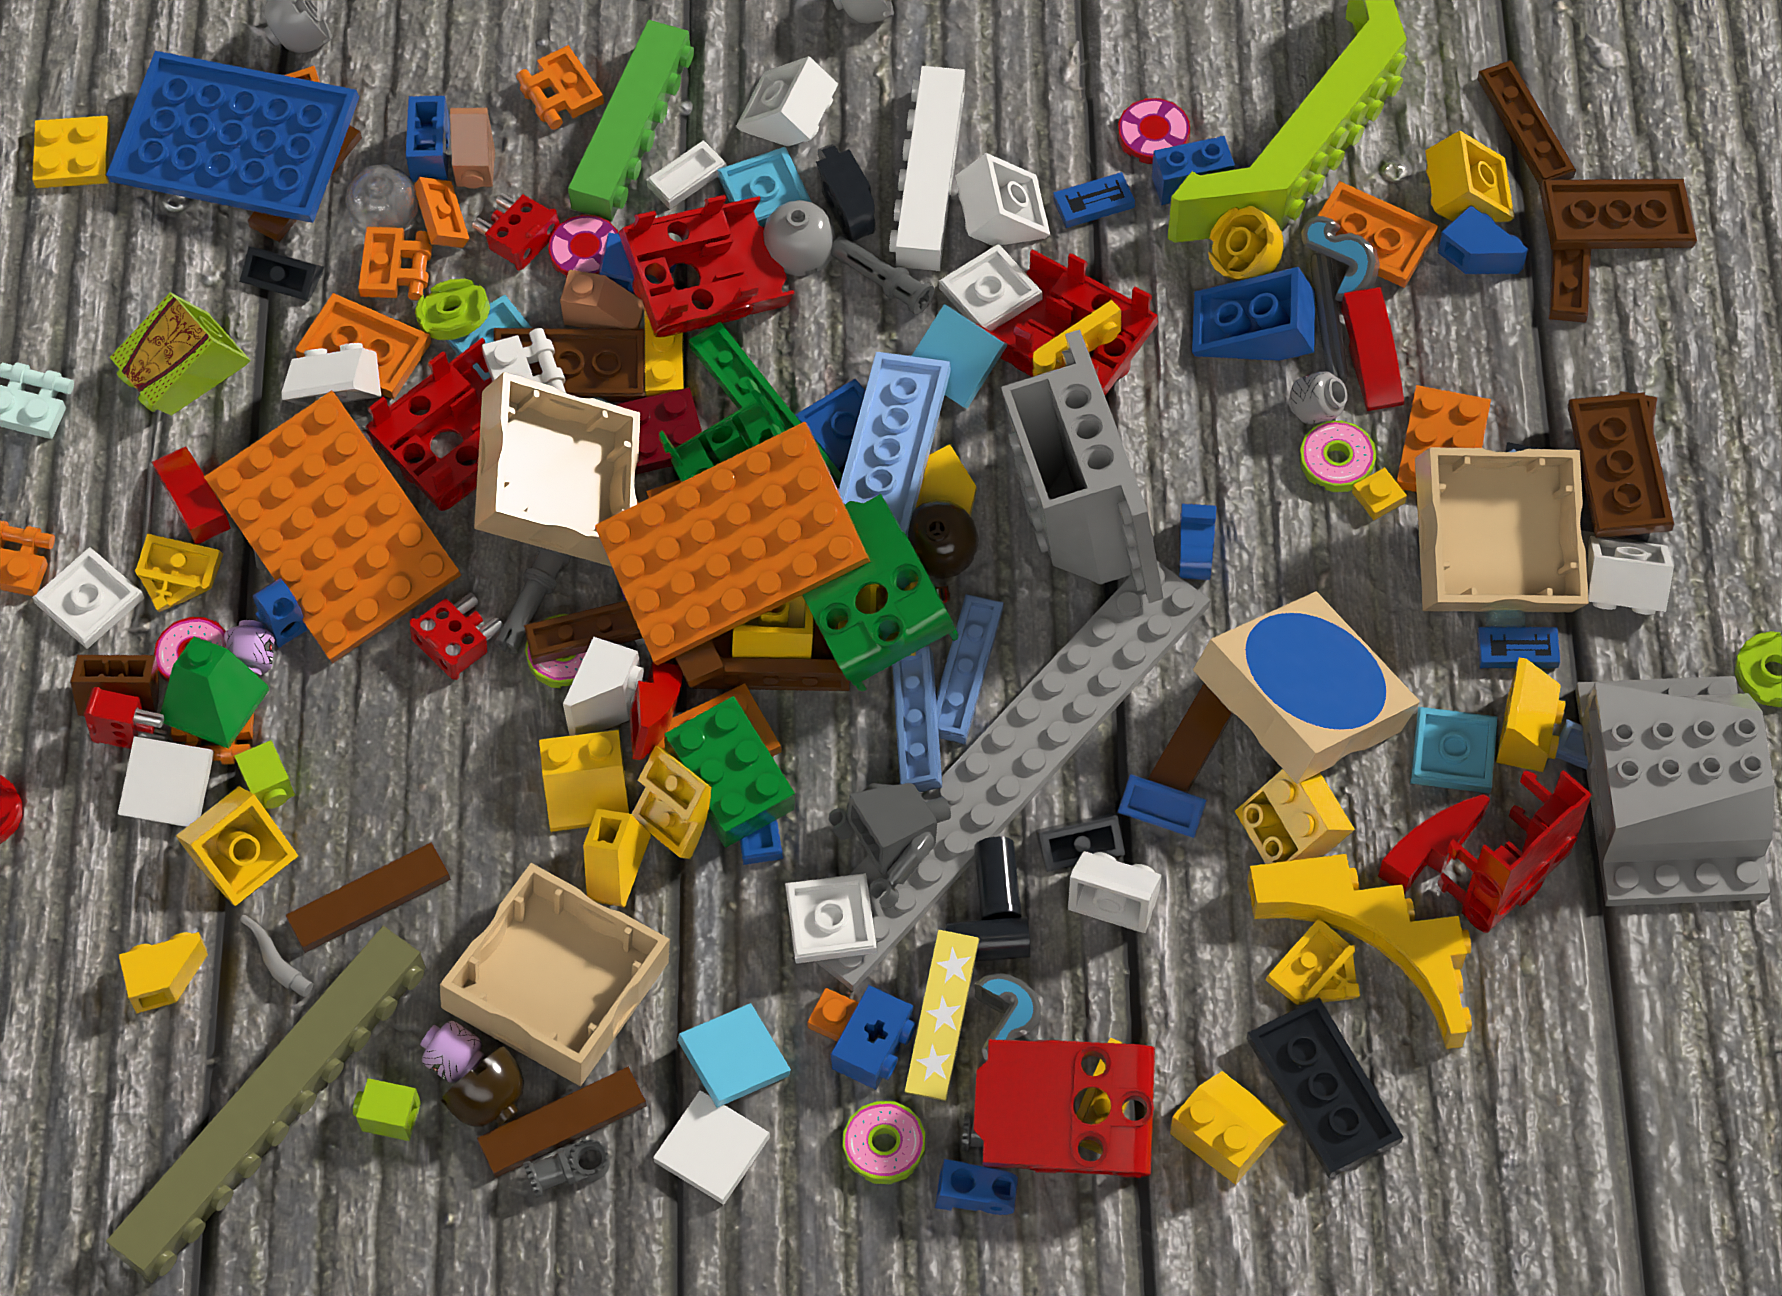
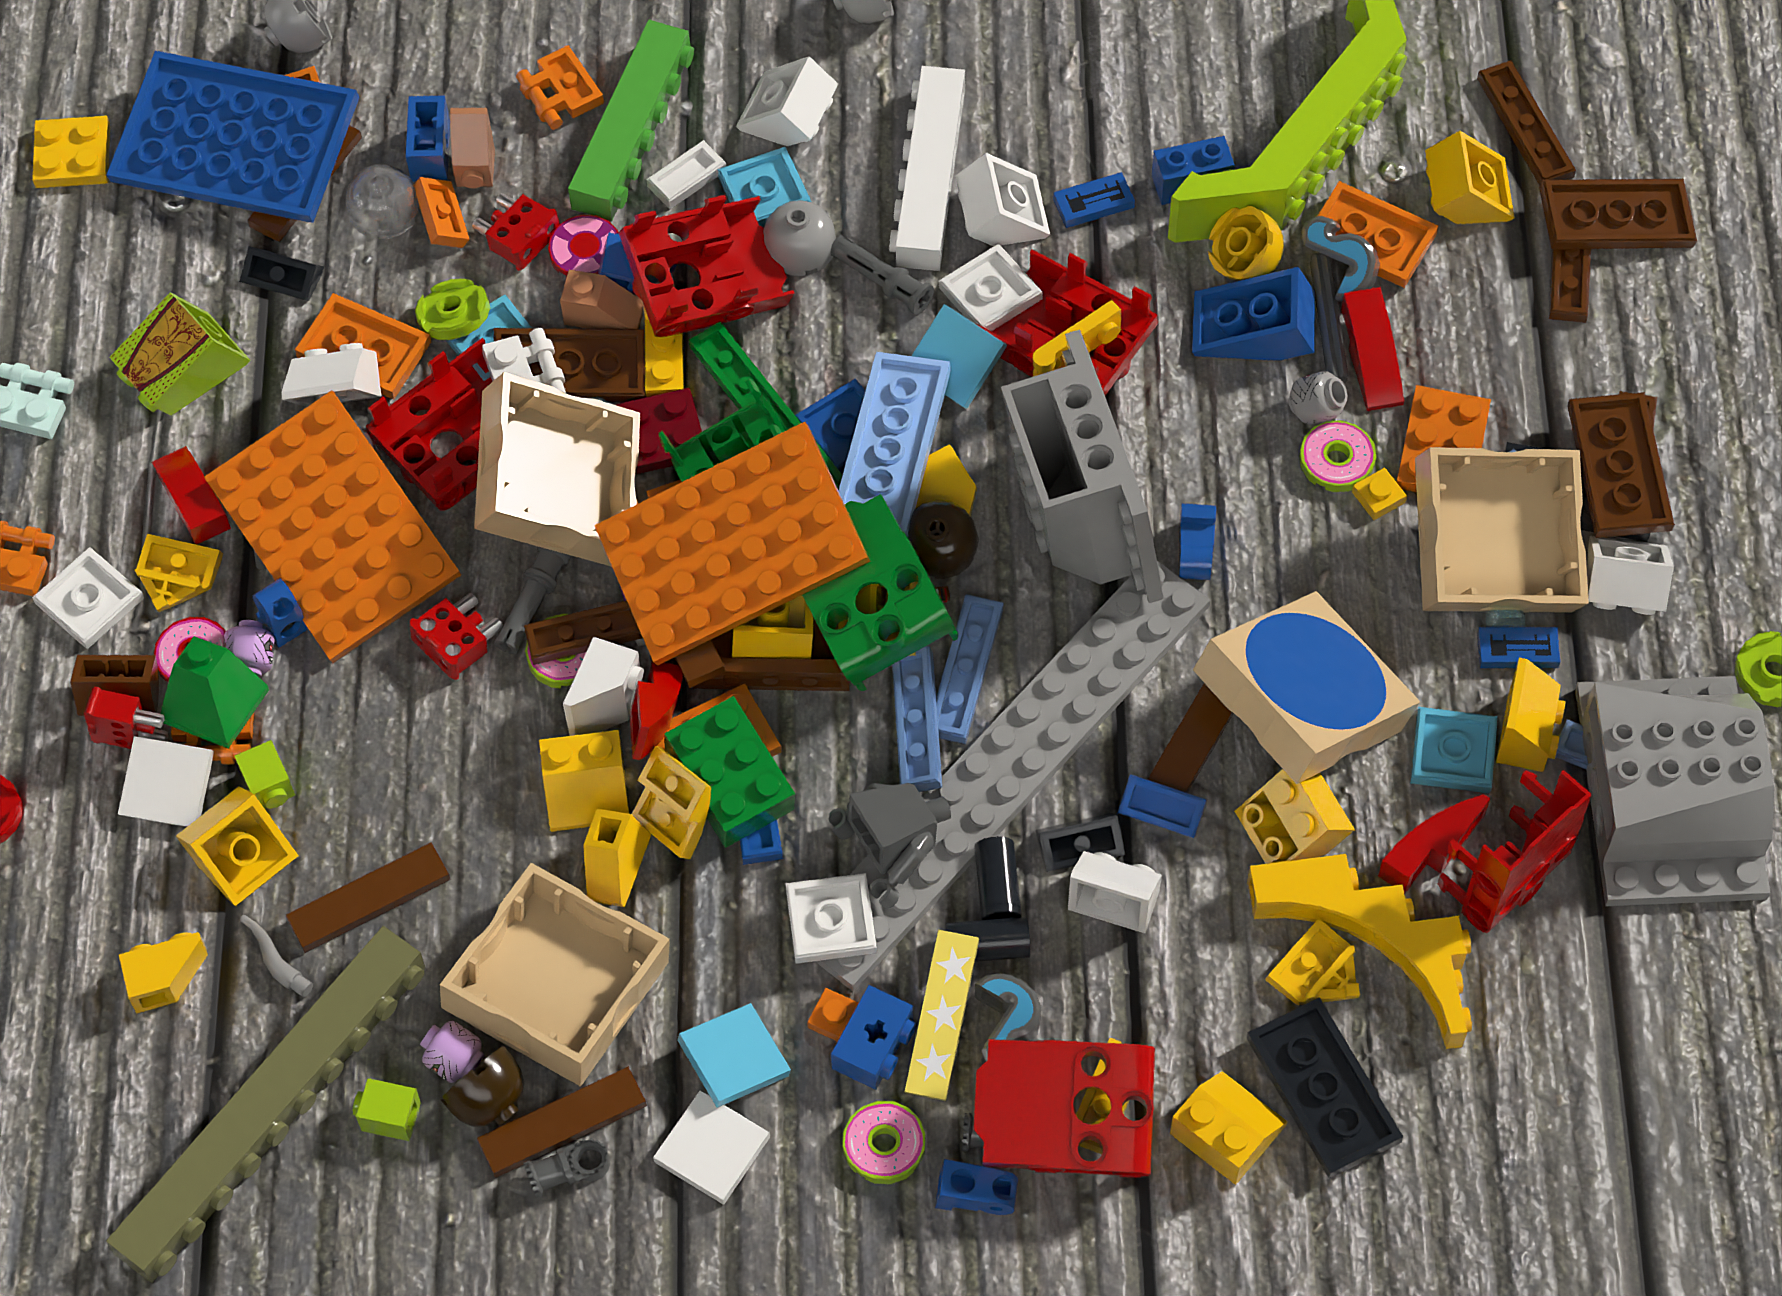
orange plate [358,227,432,301] -> none
black piece [816,144,876,241] -> none
tile [1118,98,1190,164] -> none
blue slope [1437,206,1528,274] -> none

